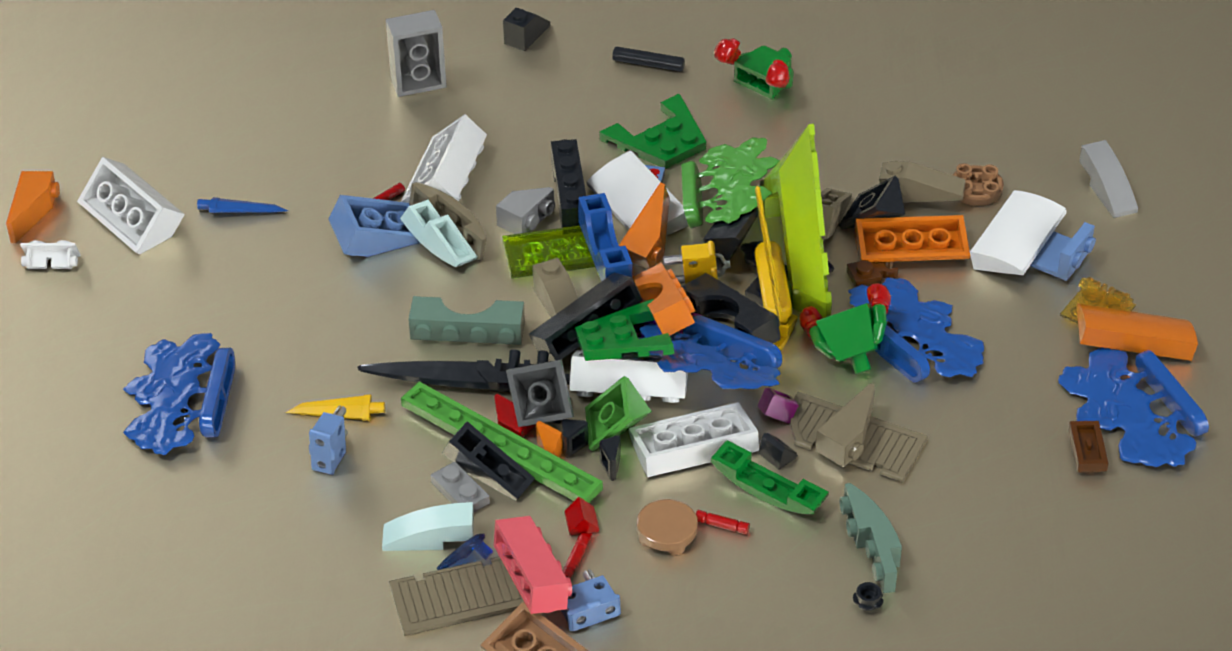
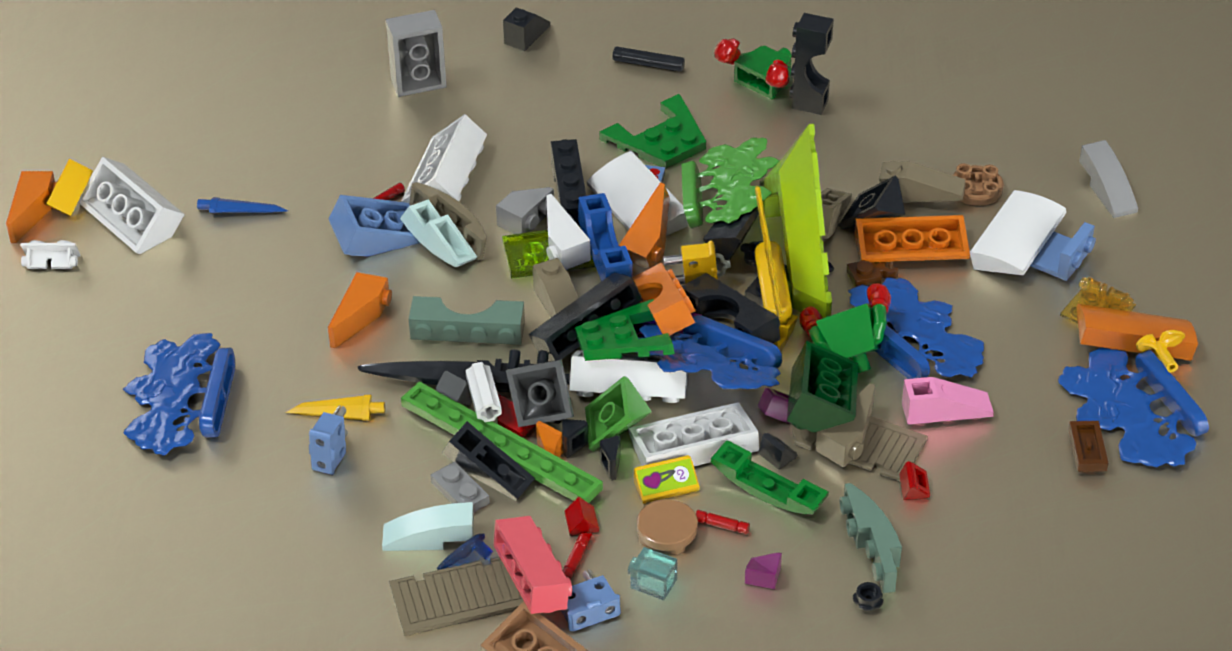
none -> yellow slope [46,158,93,217]
none -> orange slope [328,272,392,348]
none -> dark grey slope [435,371,472,406]
none -> white axle [466,362,502,422]
none -> white slope [546,194,591,270]
none -> clear light blue brick [628,547,678,600]
none -> slope [634,455,700,503]
none -> magenta slope [745,553,782,589]
none -> dark green slope [787,340,858,433]
none -> black arch [789,13,834,115]
none -> red slope [899,461,930,500]
none -> bright pink slope [902,377,994,425]
none -> yellow plant [1136,330,1185,372]

